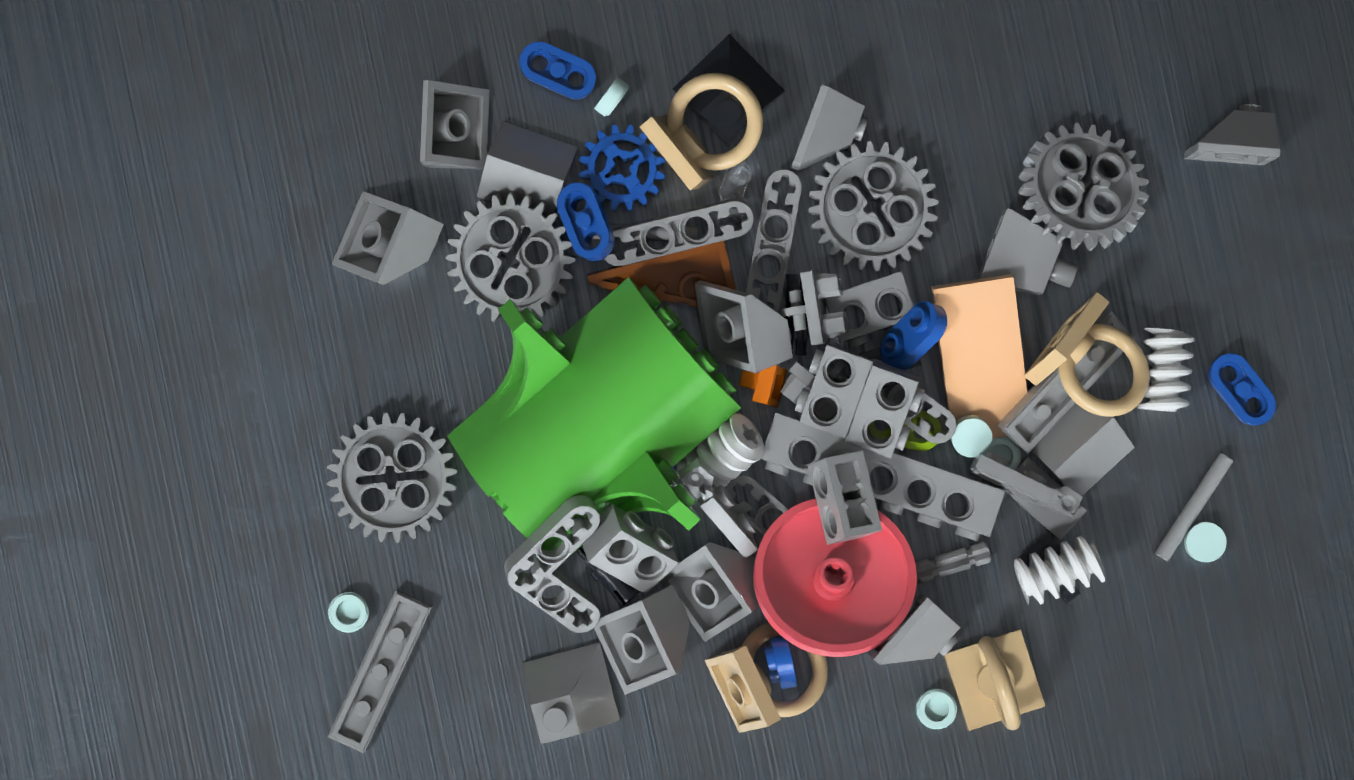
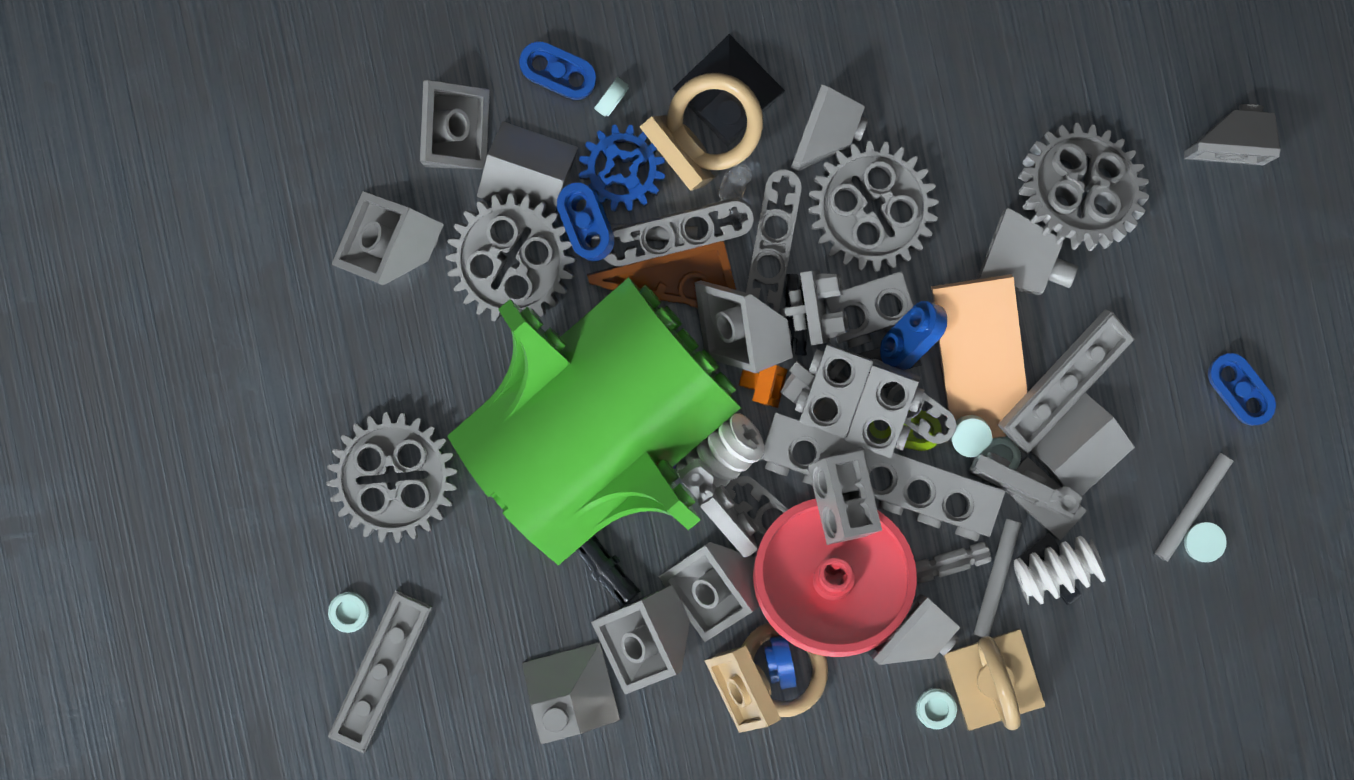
light grey beam [504,495,600,633] -> none
light grey brick [582,504,679,594] -> none
tan tile [1024,292,1150,417] -> none
white piece [1137,328,1195,412] -> none
none -> light grey bar [973,519,1022,637]

